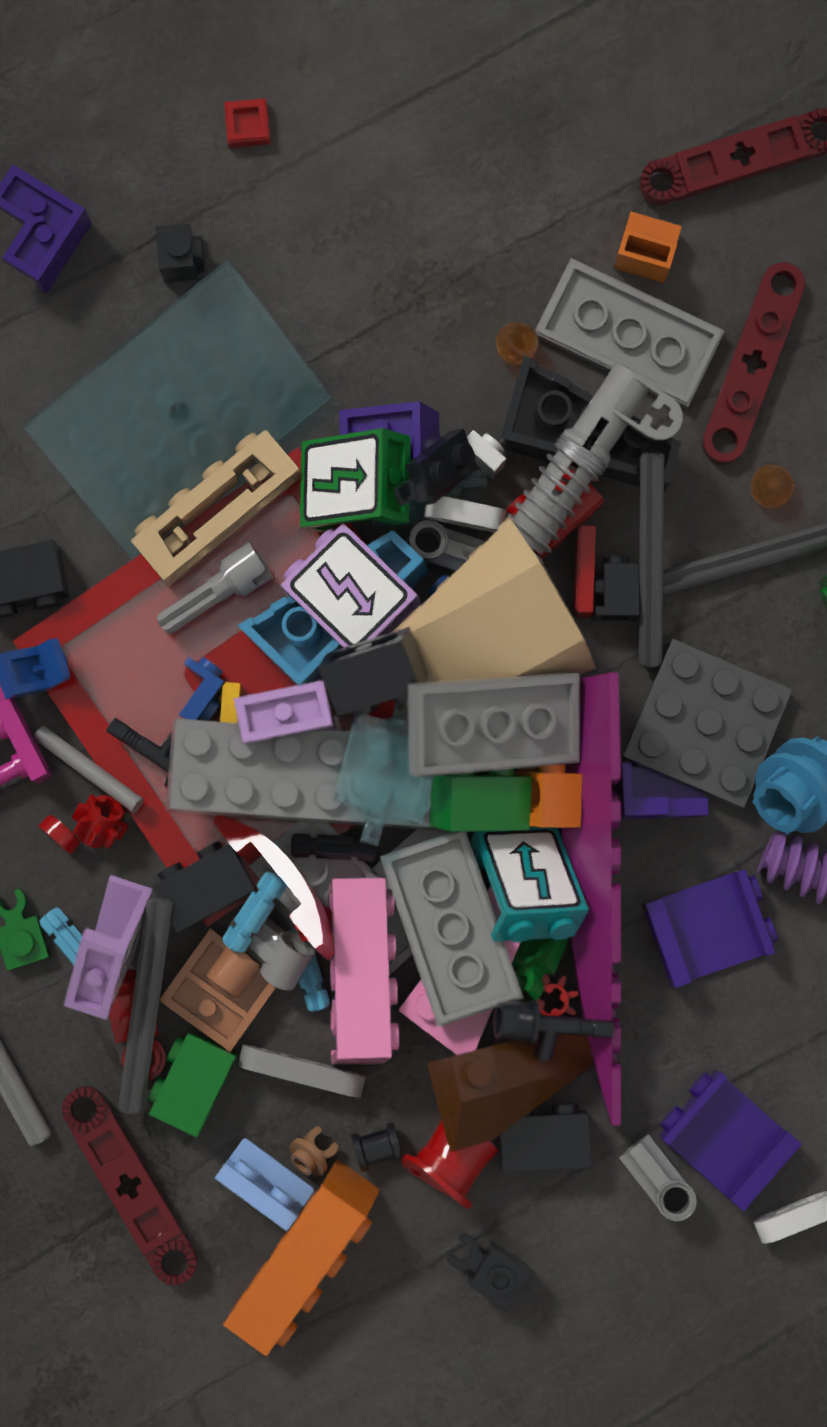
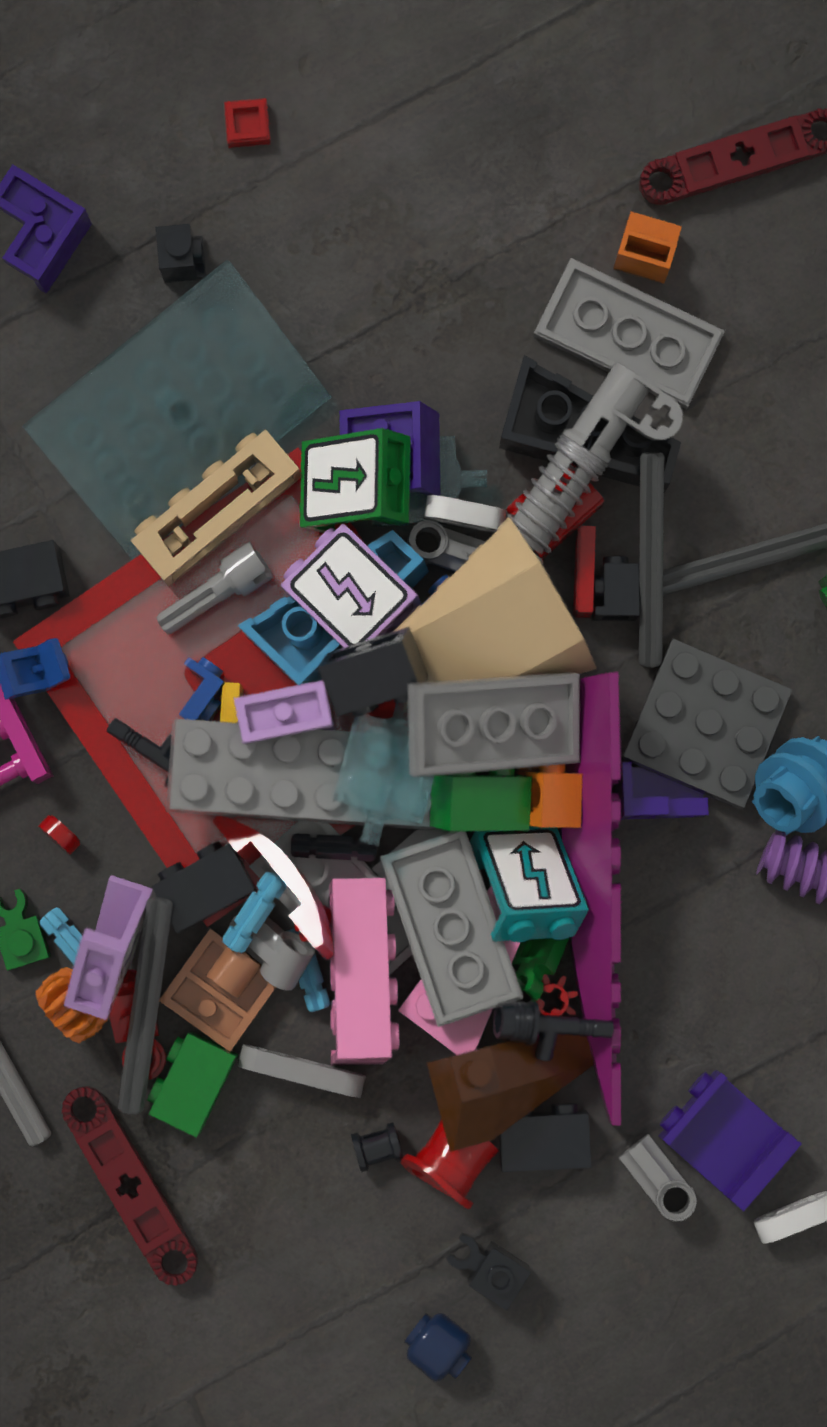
light grey bar [34,726,144,813] -> none
red gear [72,794,129,849] -> none
light blue bracket [215,1138,314,1231] -> none
orange wedge [223,1159,380,1357] -> none
medium nougat plate [289,1126,338,1176] -> none
black plate [393,429,478,506] -> none
white plate [467,430,506,479] -> none
clear orange plate [495,322,538,365] -> none
dark purple panel [641,869,778,988] -> none
dark red piece [702,262,805,465] -> none
clear orange plate [750,465,794,508] -> none
none -> orange gear [35,967,110,1043]
none -> dark blue head [404,1313,472,1382]

